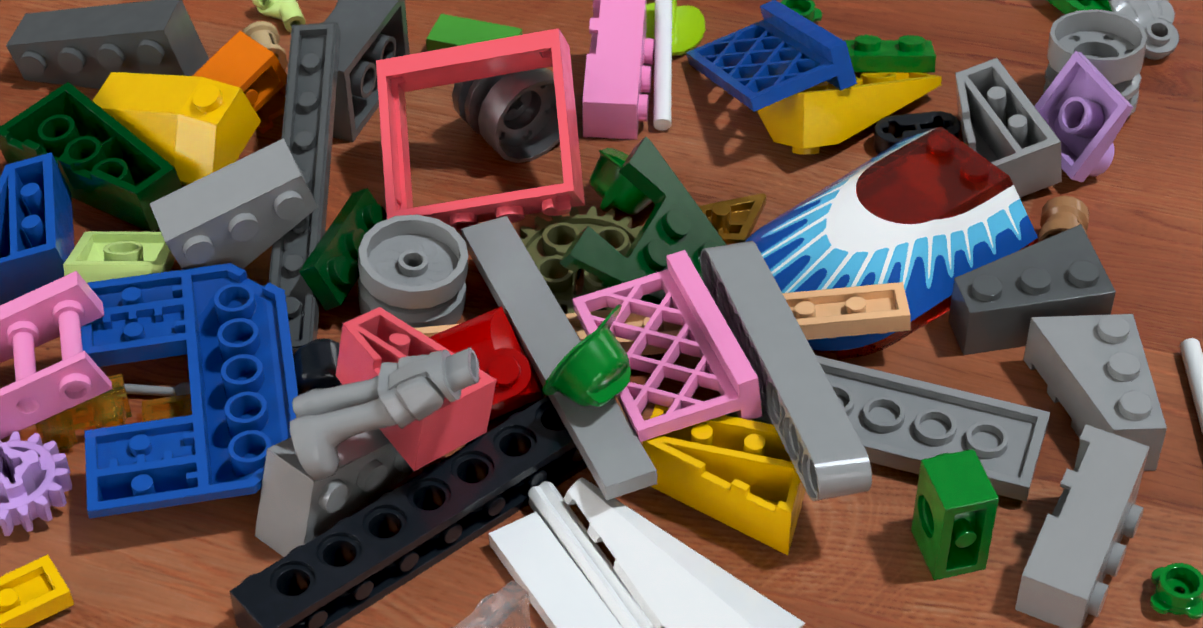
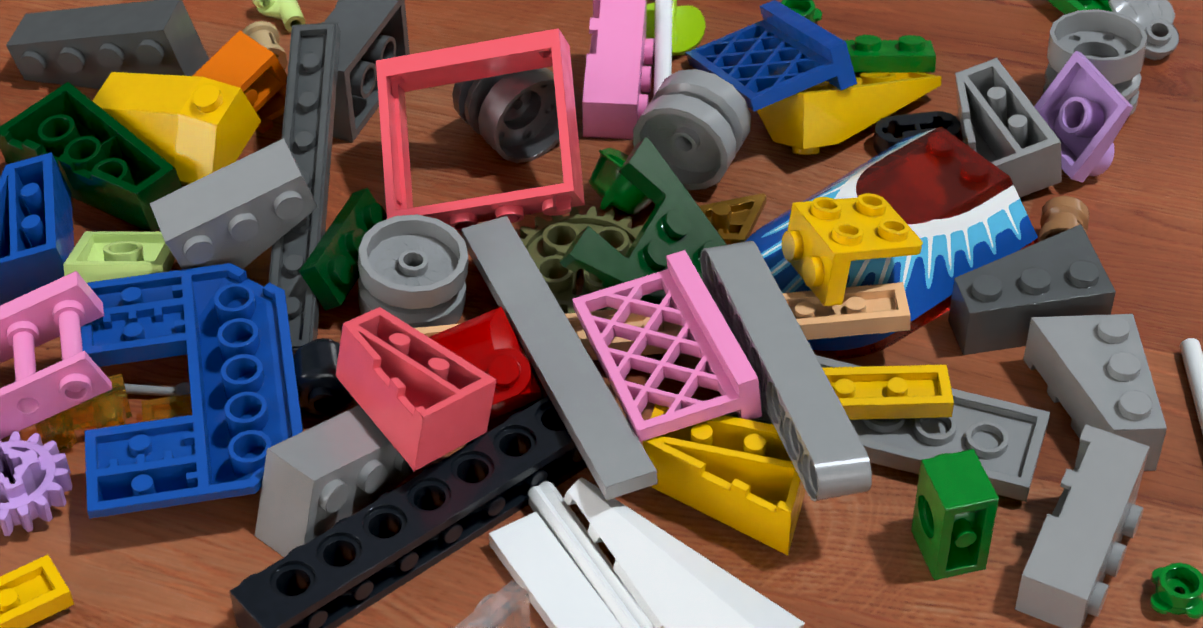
light grey piece [290,348,479,481] -> none
bright green tile [426,14,523,51] -> none
green piece [543,304,631,407] -> none
none -> light grey wheel [633,69,751,190]
none -> yellow bracket [782,193,923,306]
none -> yellow plate [822,364,954,420]

